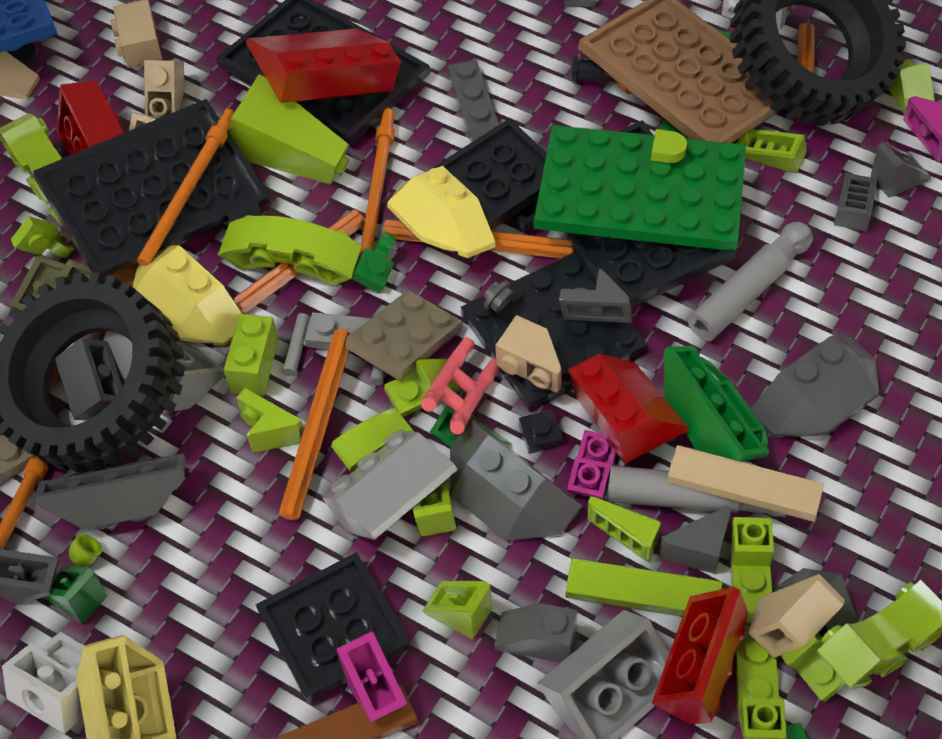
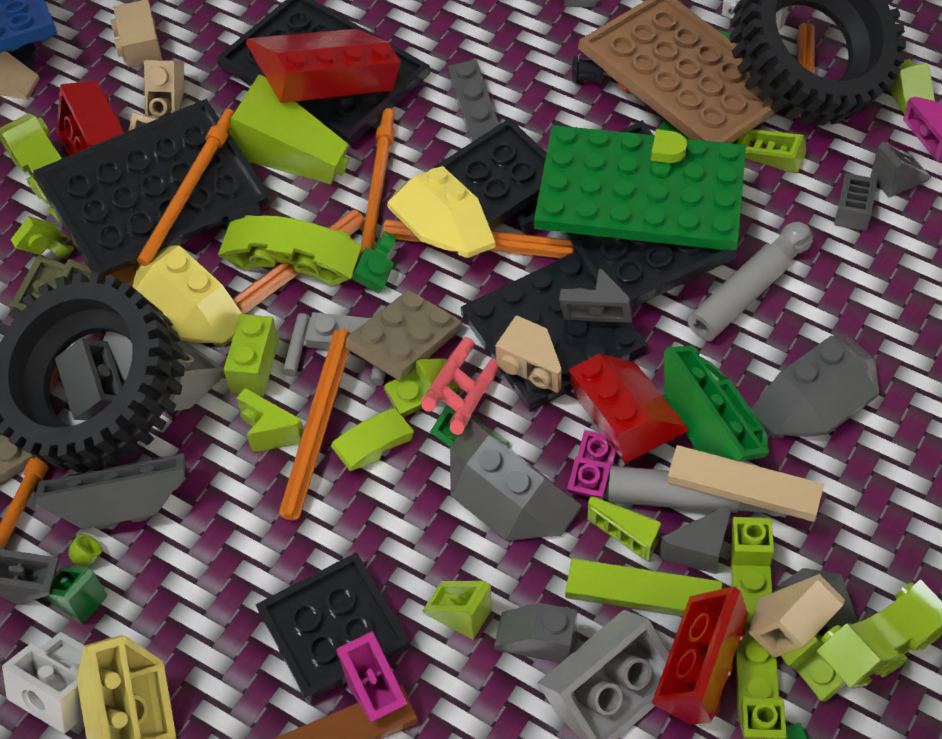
light grey slope [322,430,458,540] -> none
lime slope [413,479,456,536] -> none
dark grey plate [483,280,514,313] -> none
black plate [519,409,563,454] -> none

